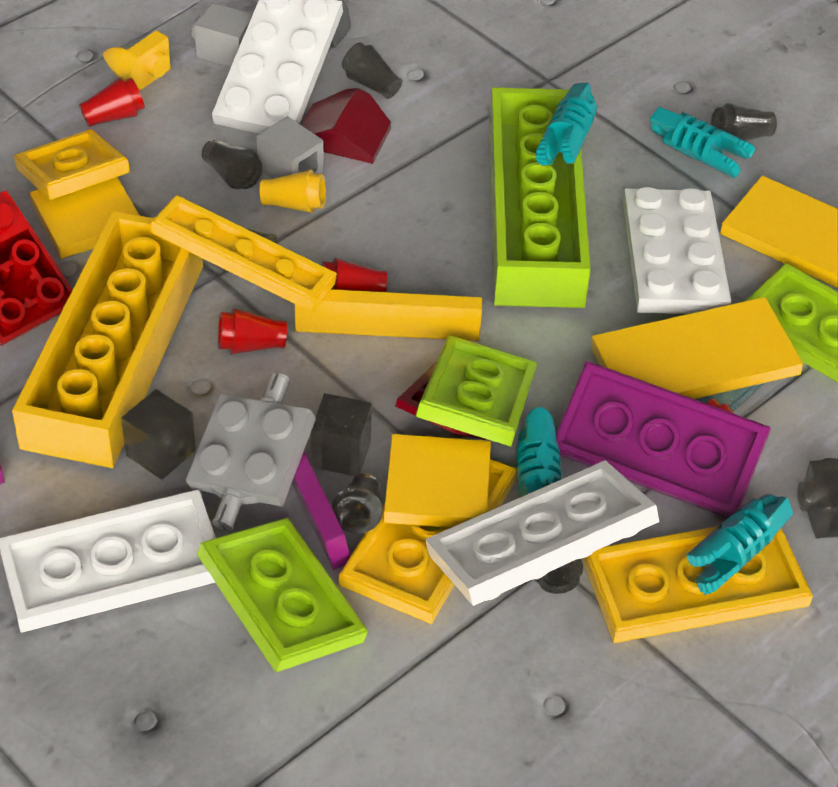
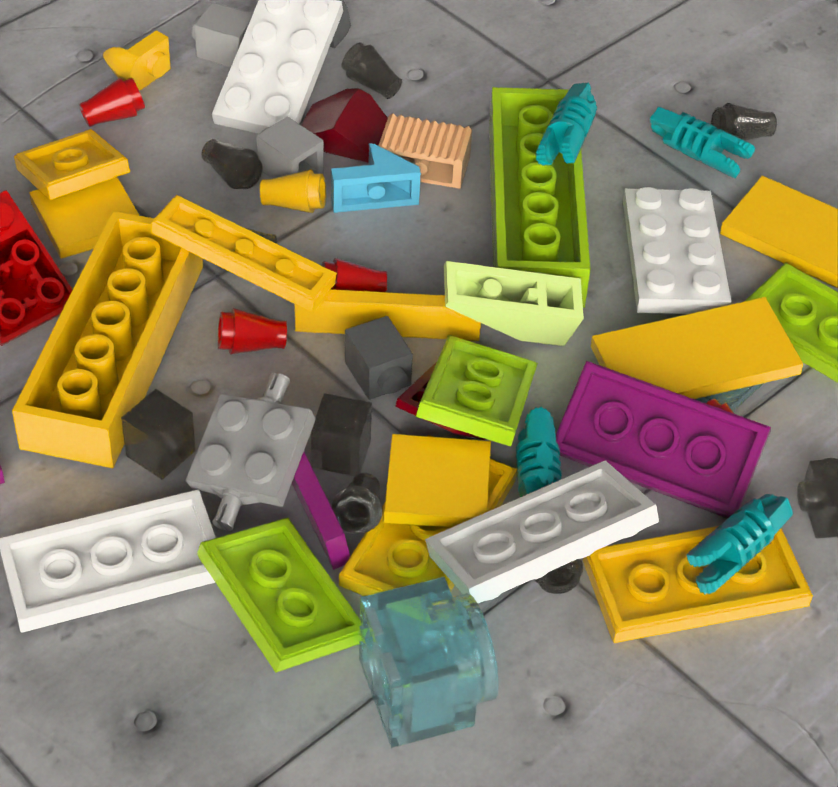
none -> medium azure slope [331,143,421,213]
none -> dark grey brick [345,316,413,400]
none -> clear light blue piece [359,577,499,748]
none -> light nougat brick [378,113,472,189]
none -> yellowish green slope [444,261,584,346]

